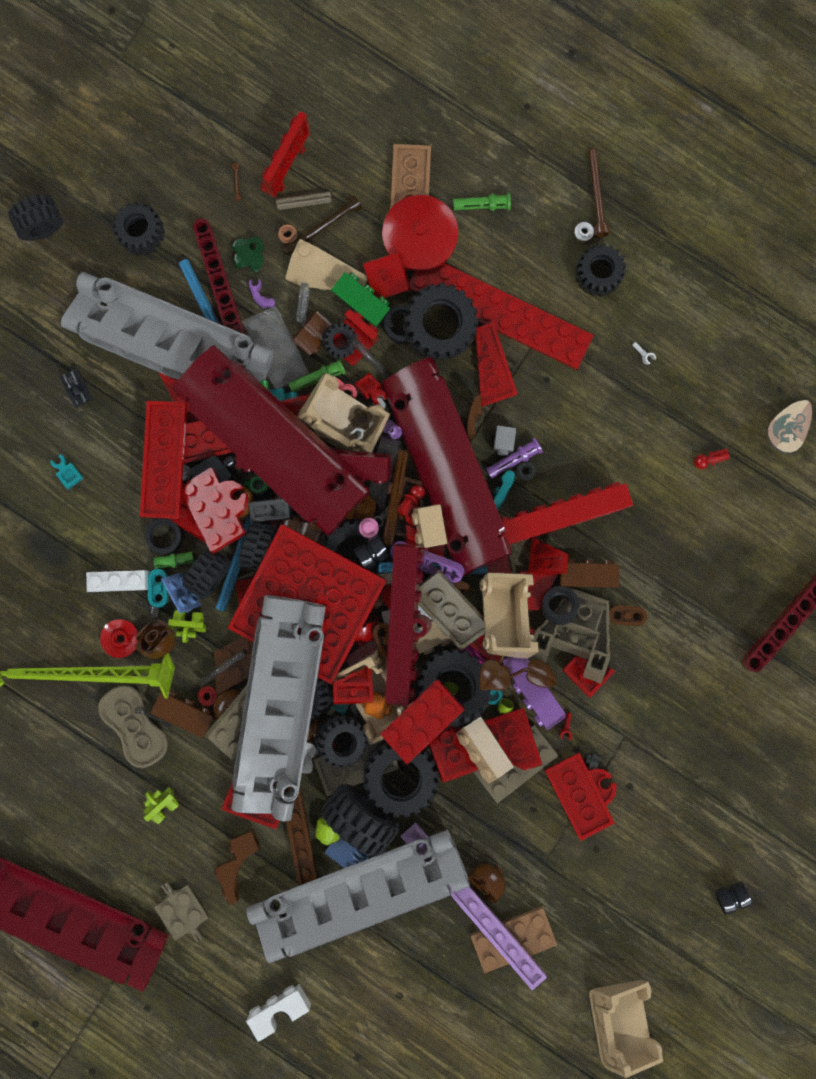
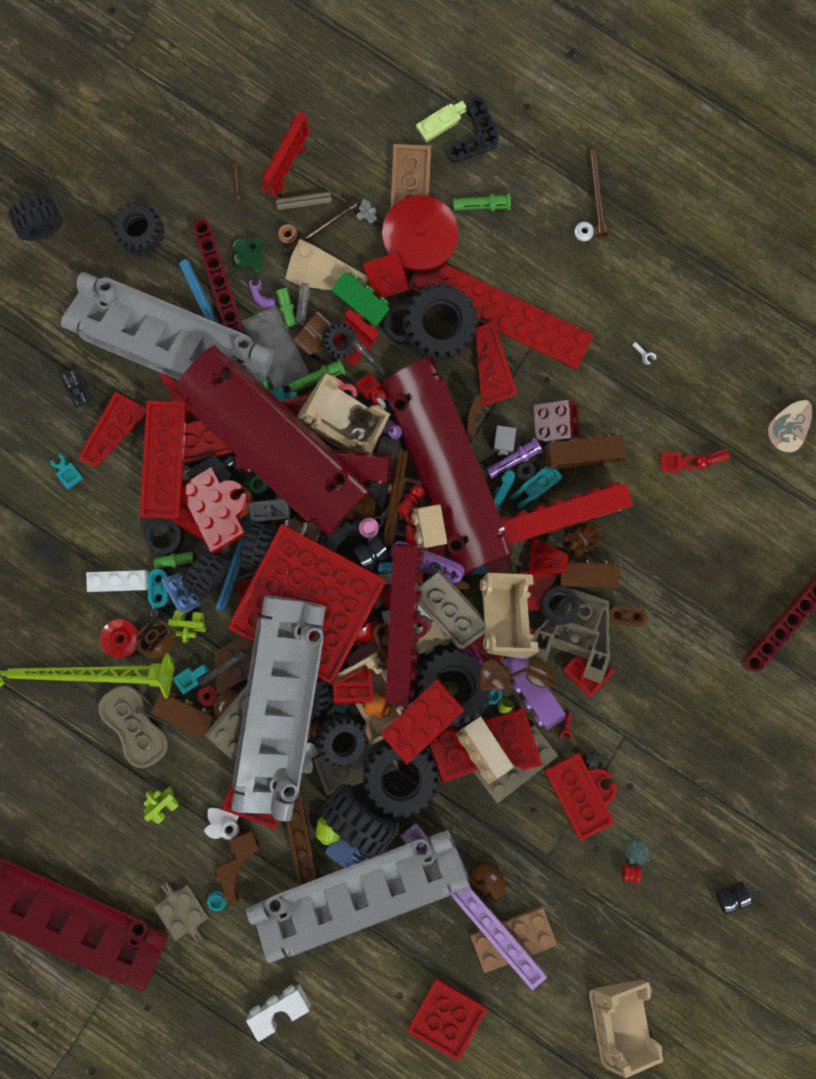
black tyre [575,243,626,297] -> none
none -> red wing [78,392,146,468]
none -> teal plate [172,664,210,694]
none -> white plate [204,808,239,840]
none -> teal plate [207,891,227,911]
none -> bright green pin [276,288,298,329]
none -> light grey plant [356,198,377,223]
none -> red plate [407,977,487,1062]
none -> yellowish green hinge [416,101,466,142]
none -> black beam [447,96,499,164]
none -> teal hinge [510,466,563,509]
none -> bracket [534,400,580,443]
none -> reddish brown brick [544,433,626,470]
none -> reddish brown pin [564,518,605,560]
none -> red wheel [621,862,642,884]
none -> clear light blue gear [625,840,650,866]
none -> red plate [660,452,695,473]

